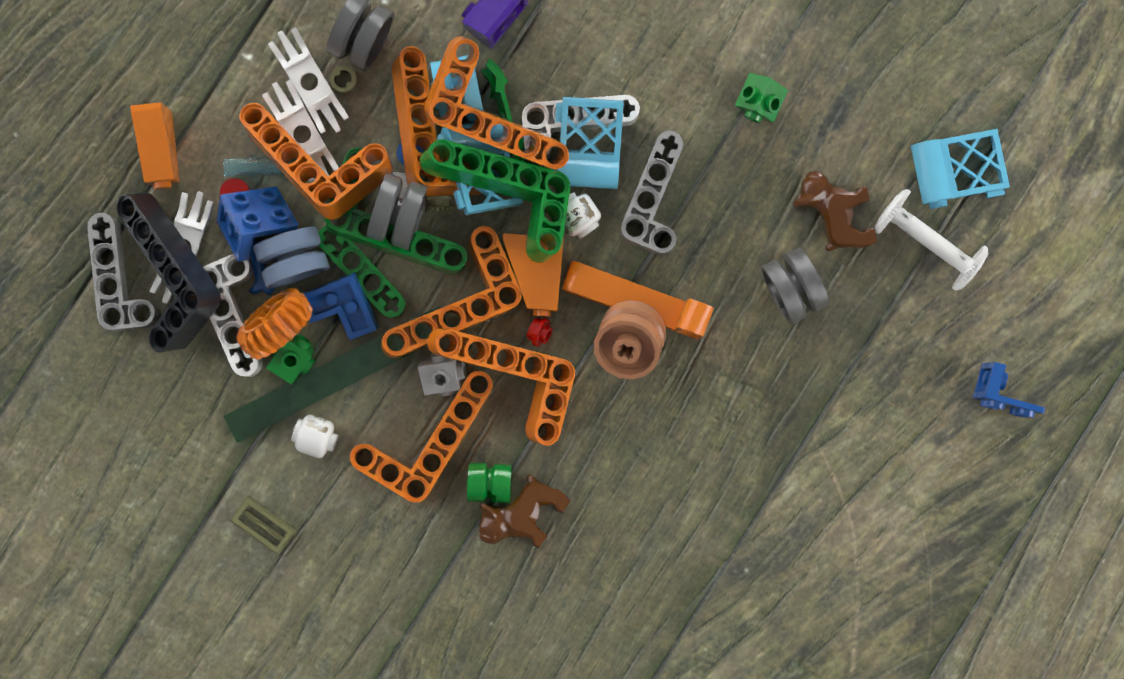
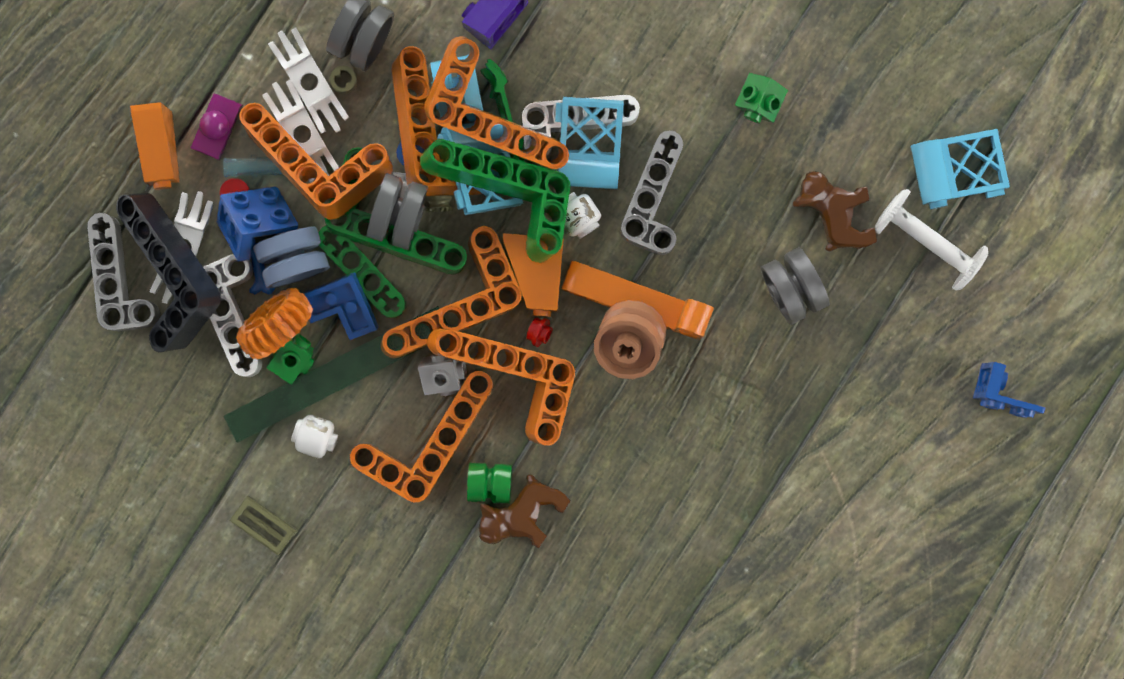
none -> magenta tile [190,93,243,161]

